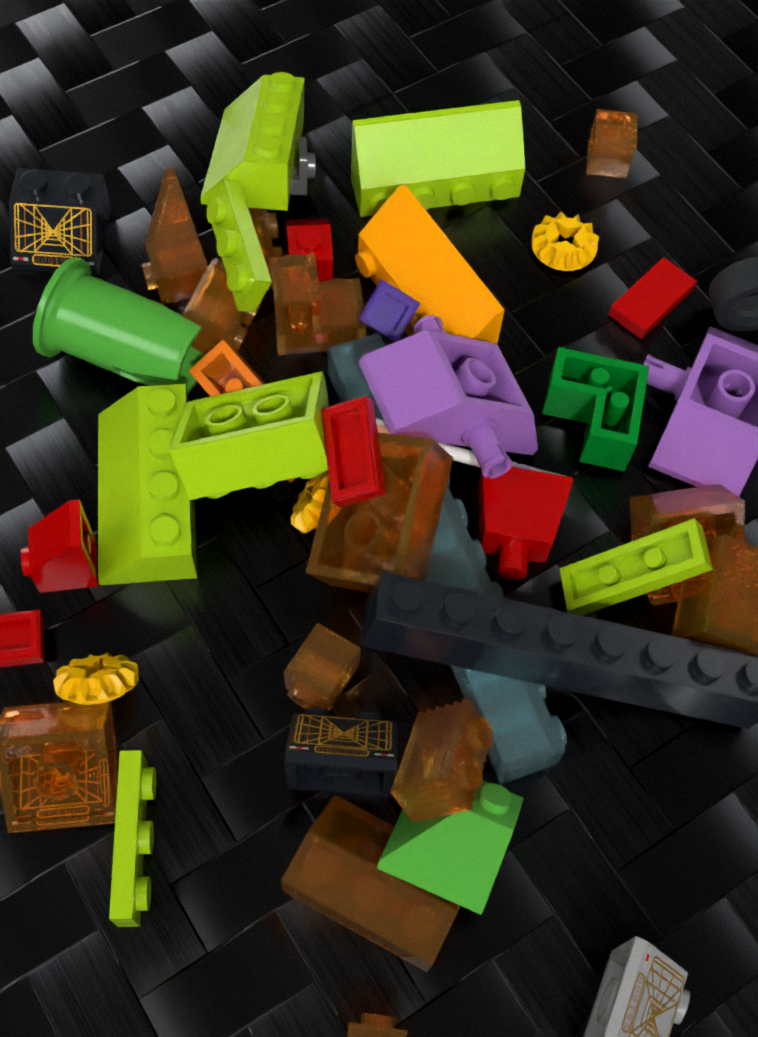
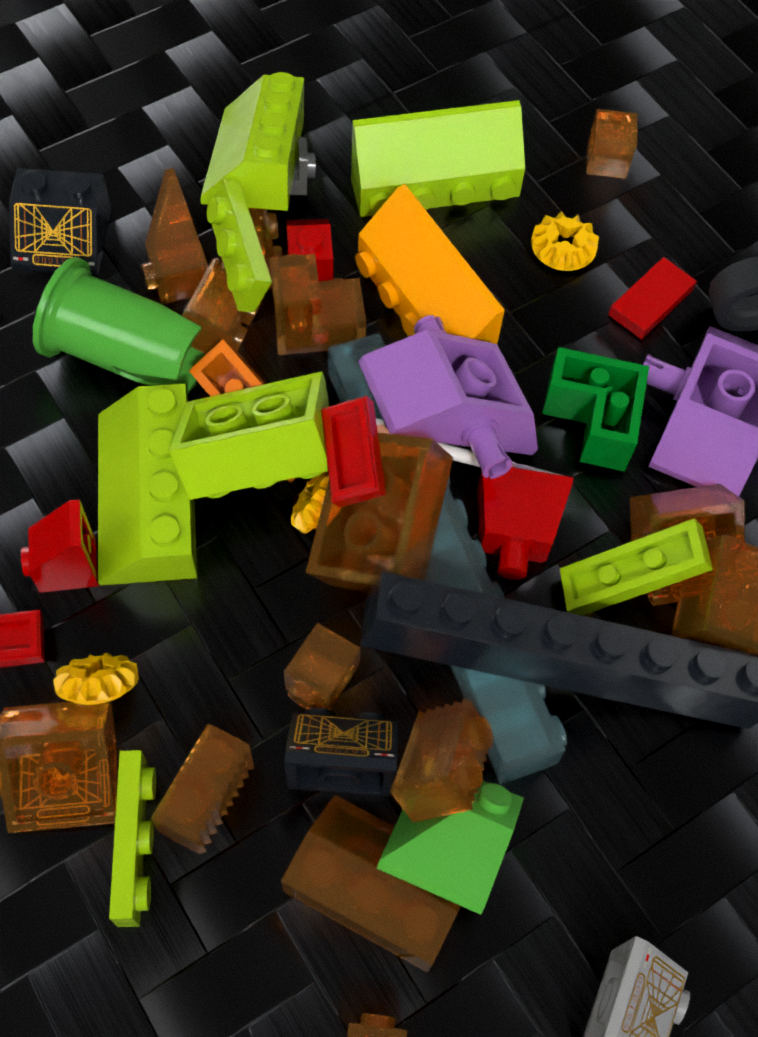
dark purple tile [357,280,421,343] -> none
none -> clear orange brick [151,724,254,854]

